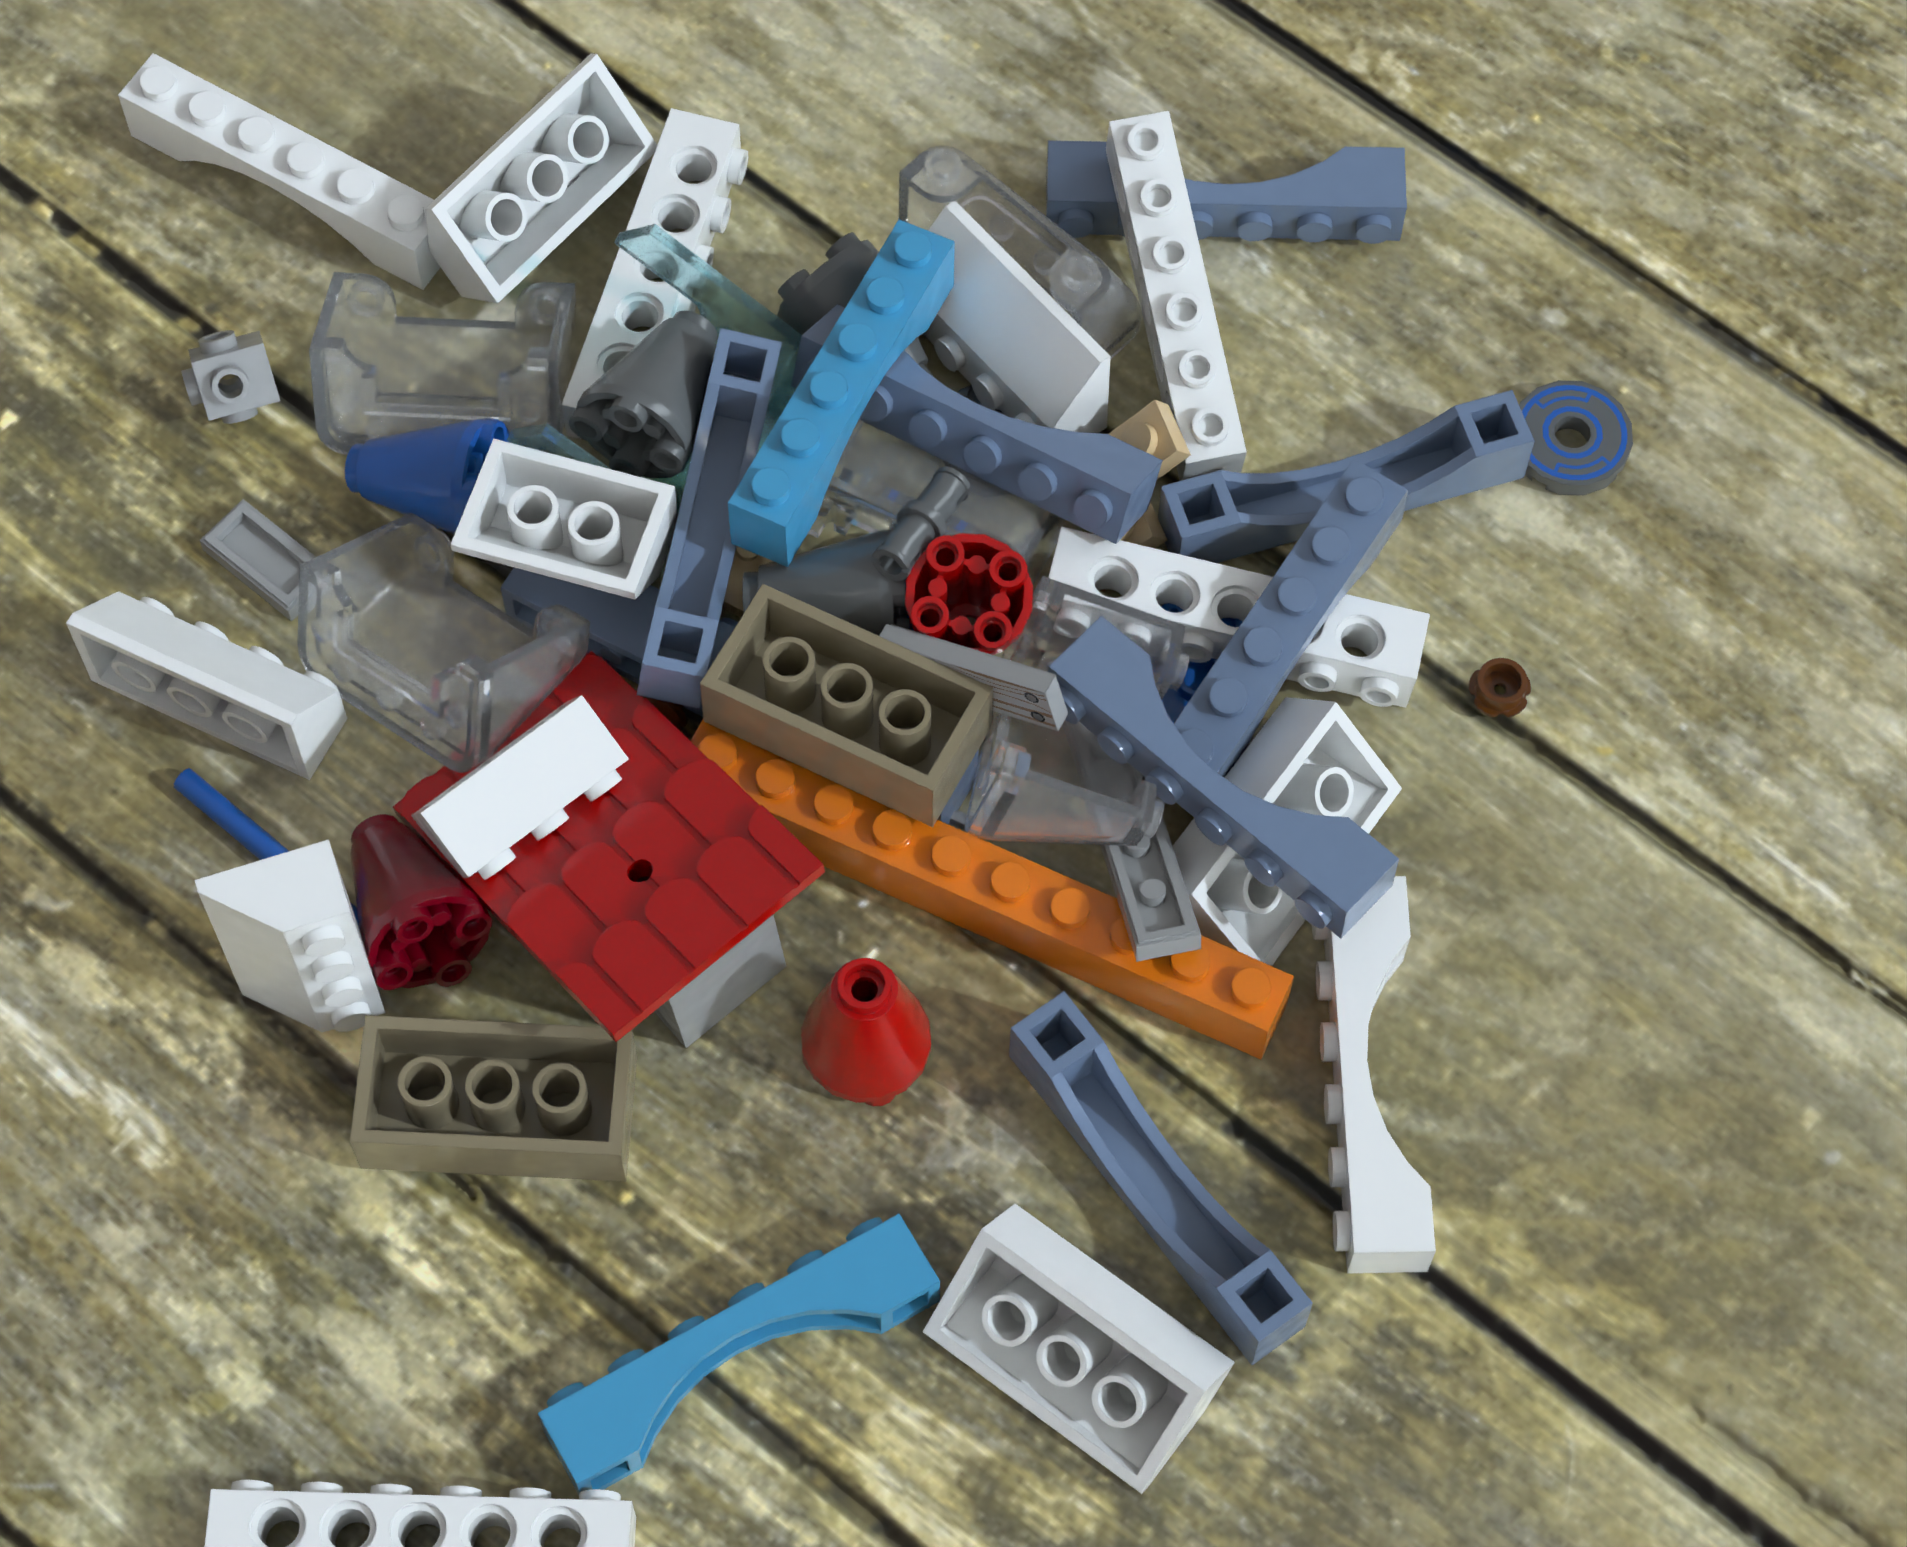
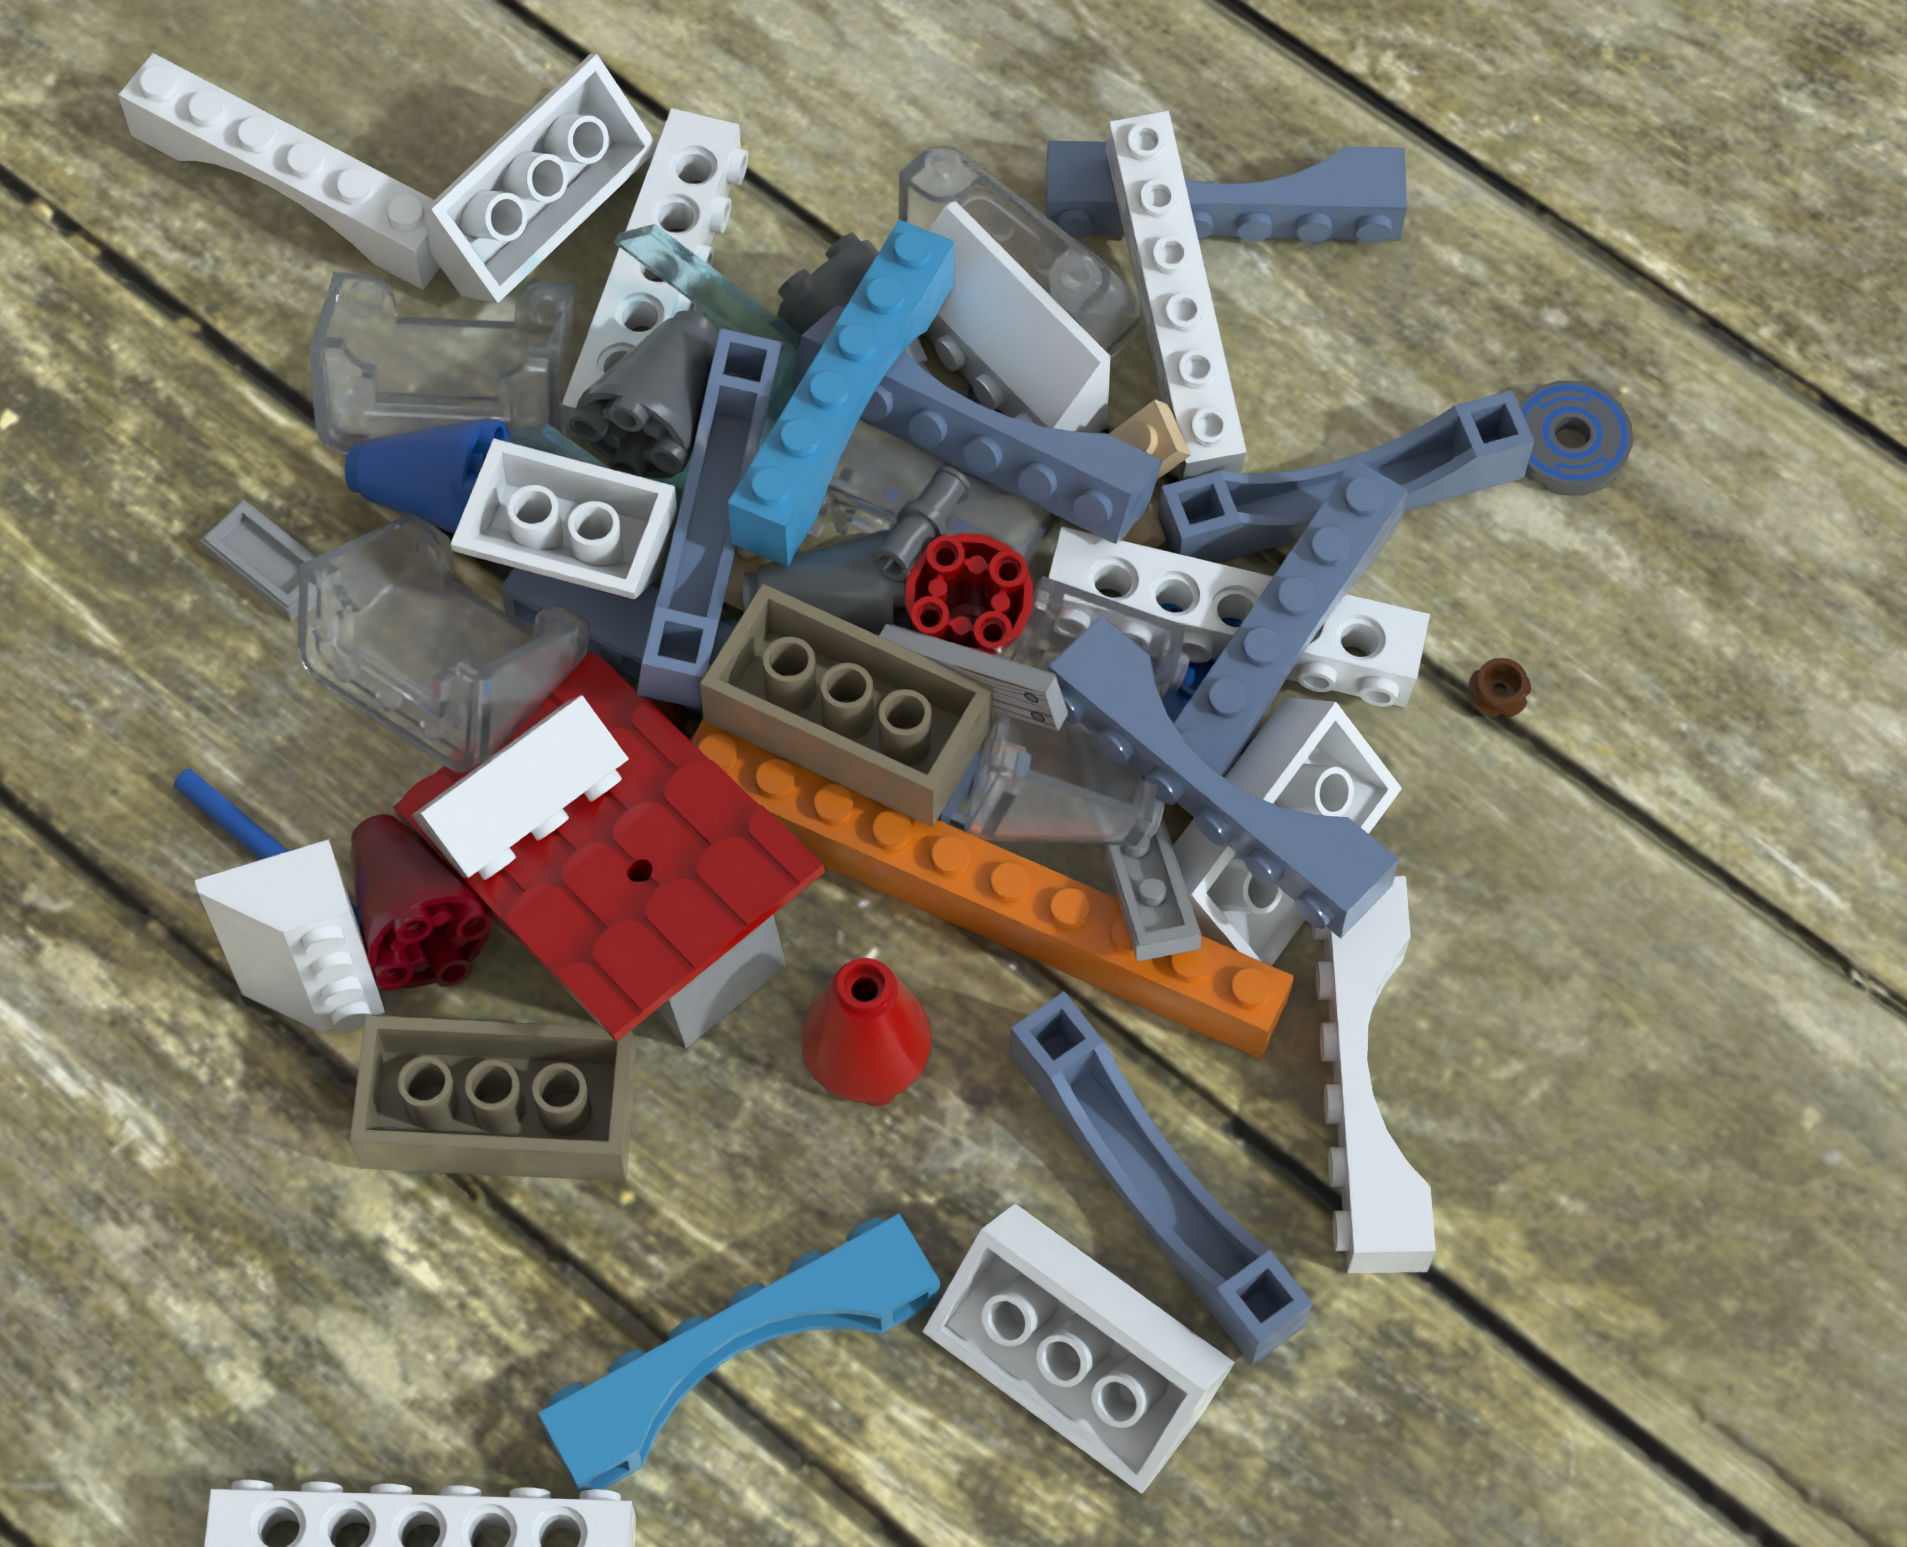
white slope [66,591,347,780] -> none
light grey brick [181,330,280,424] -> none

